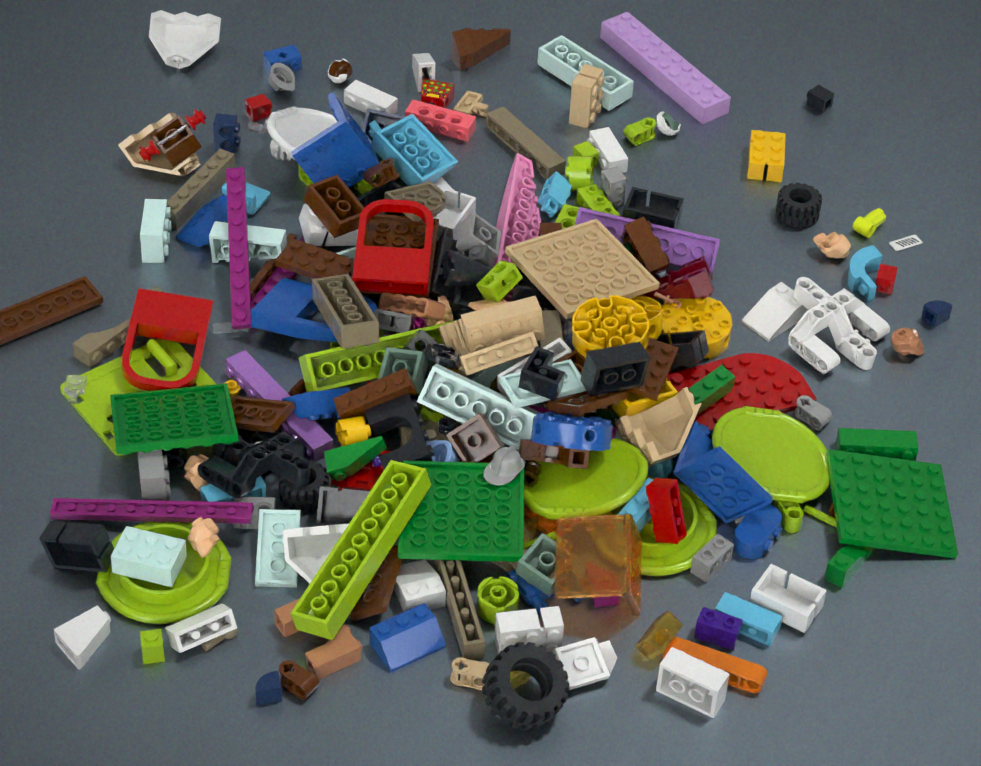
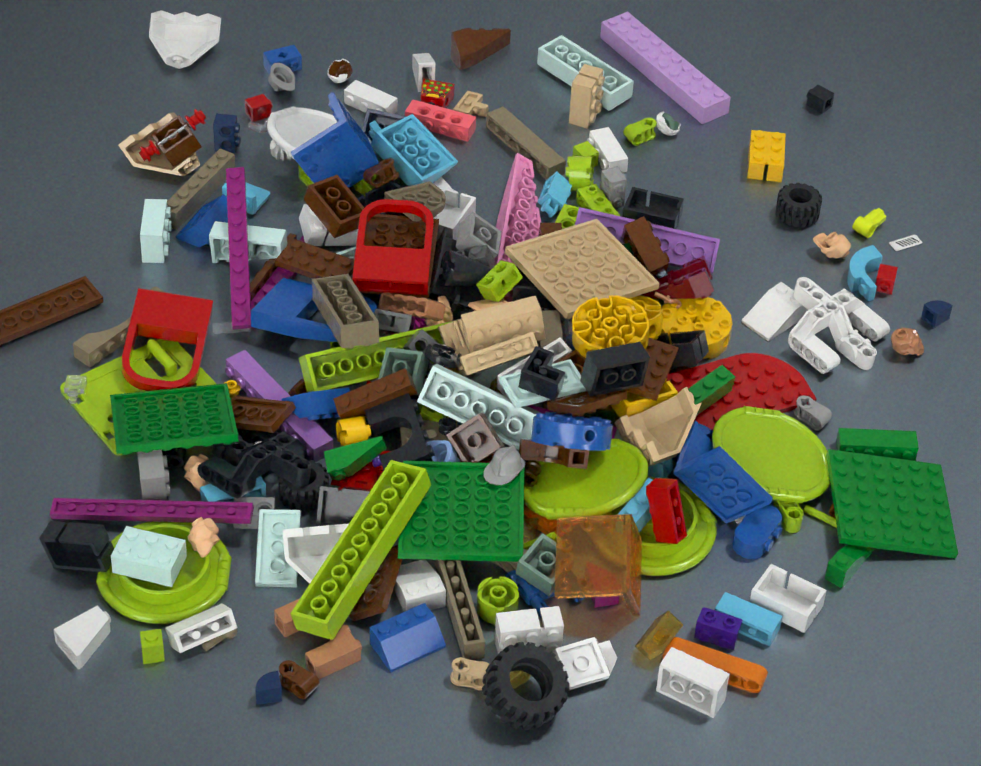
light grey brick [691,534,734,583] -> none

